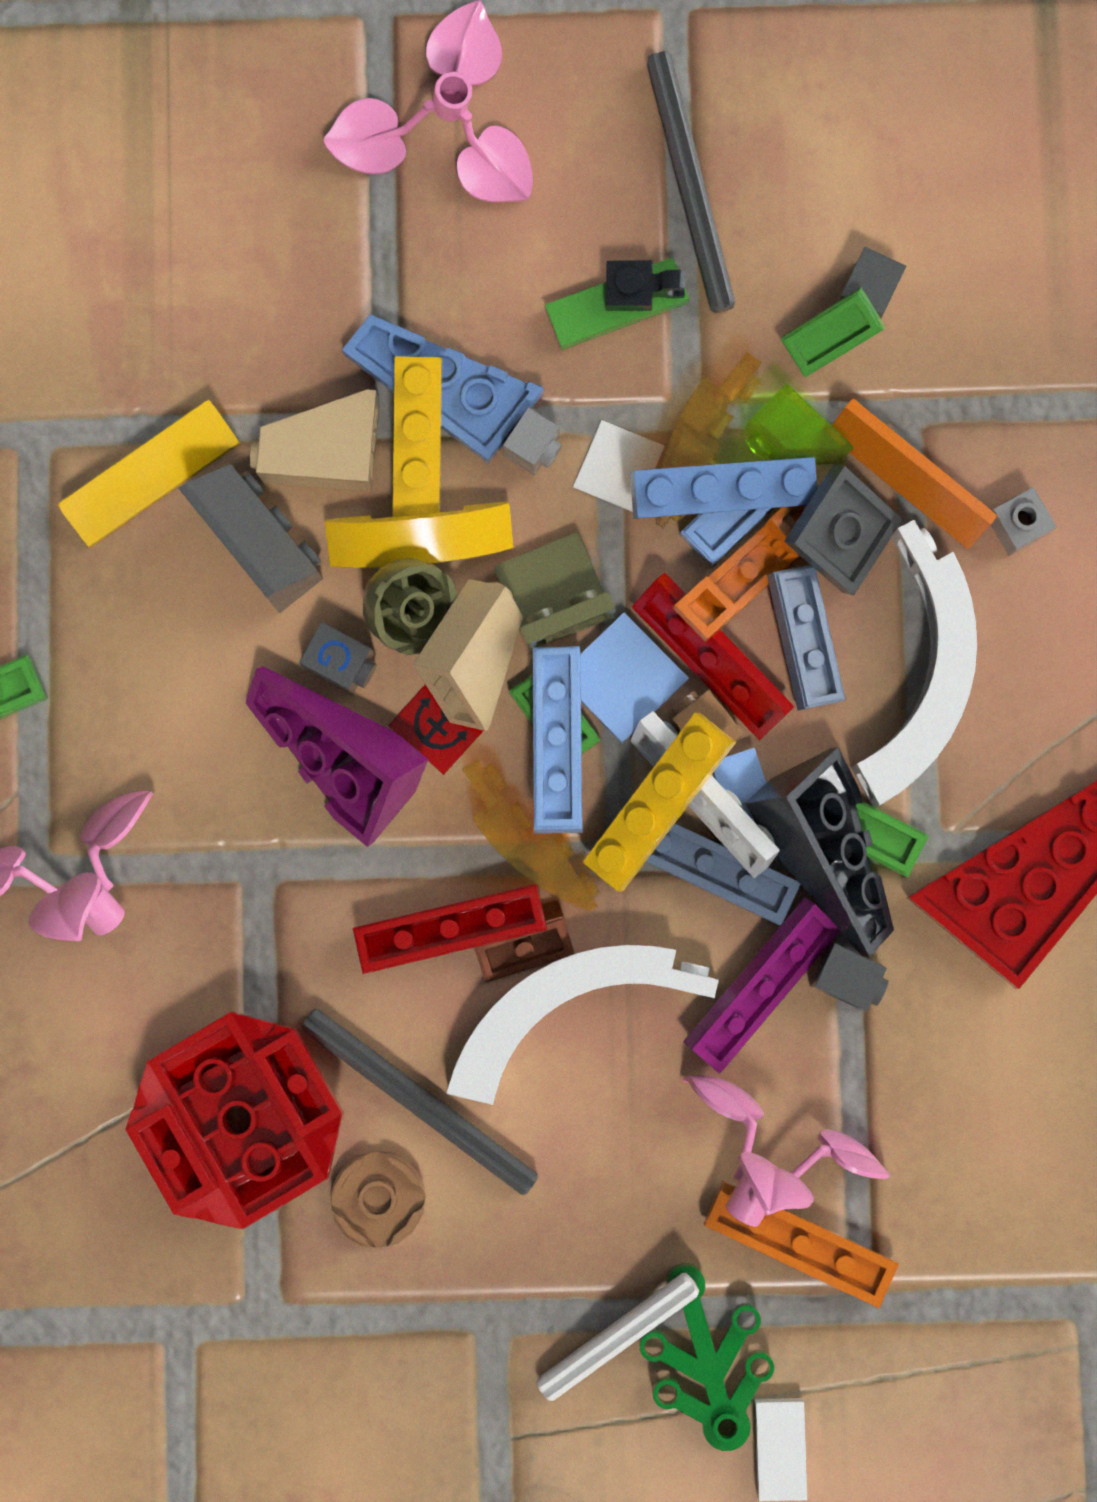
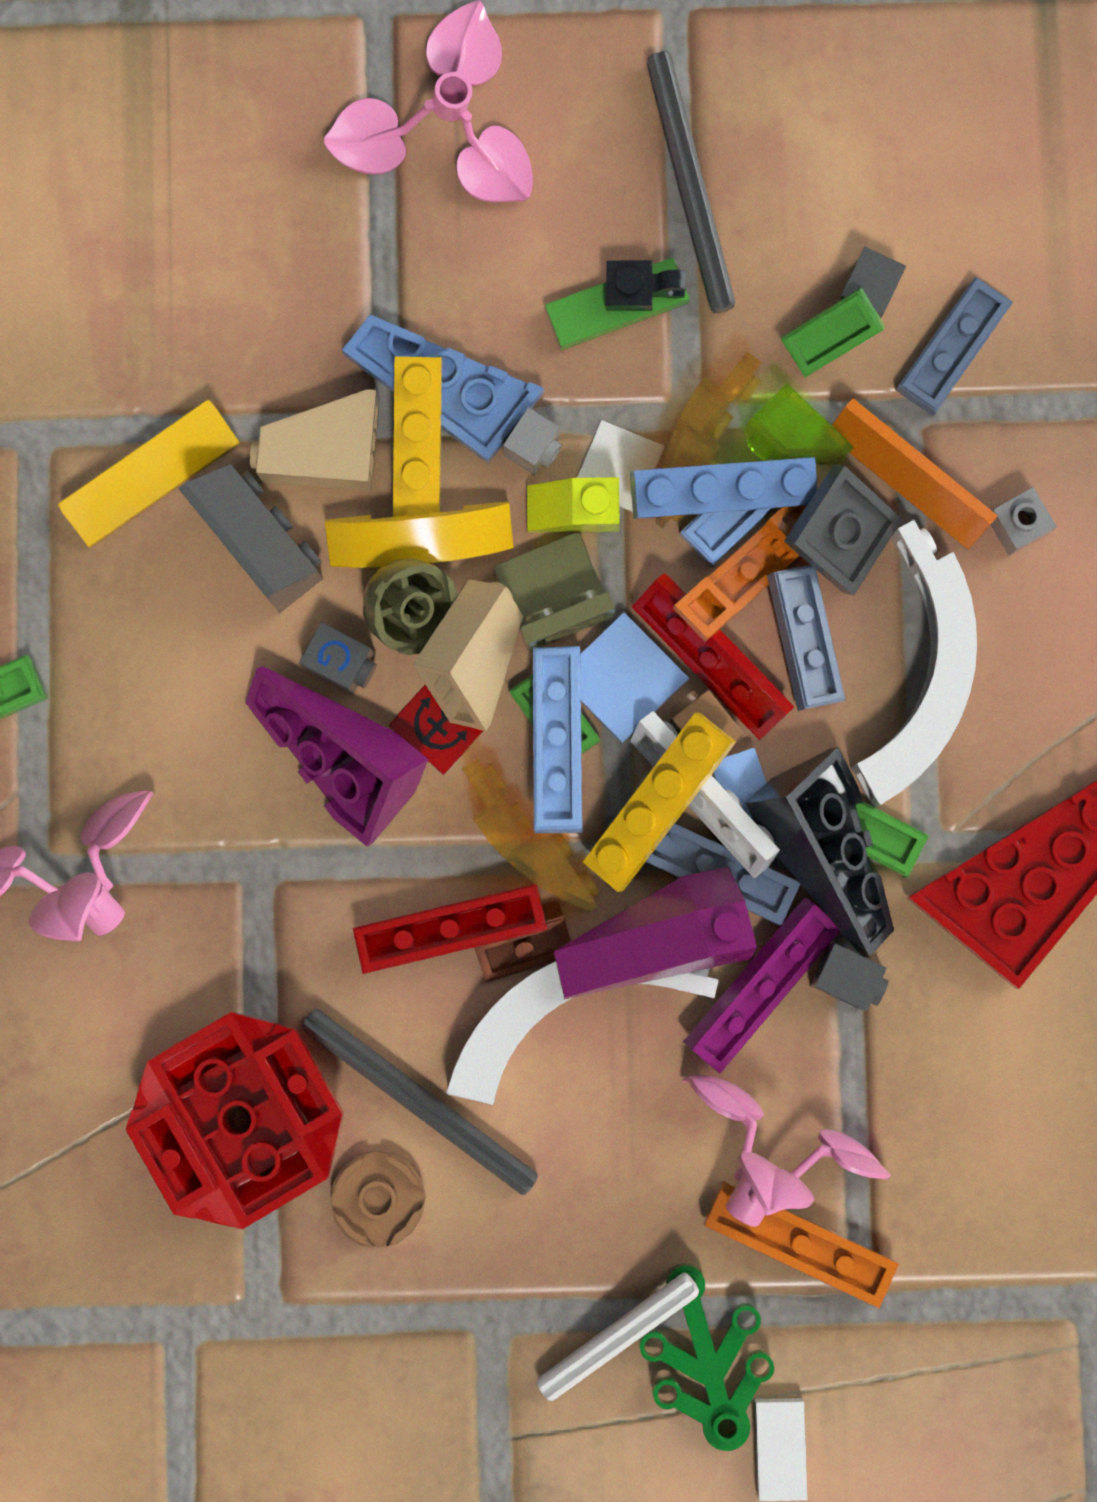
none -> neon yellow slope [527,477,620,533]
none -> magenta wedge [554,867,757,1000]
none -> sand blue tile [896,277,1013,416]

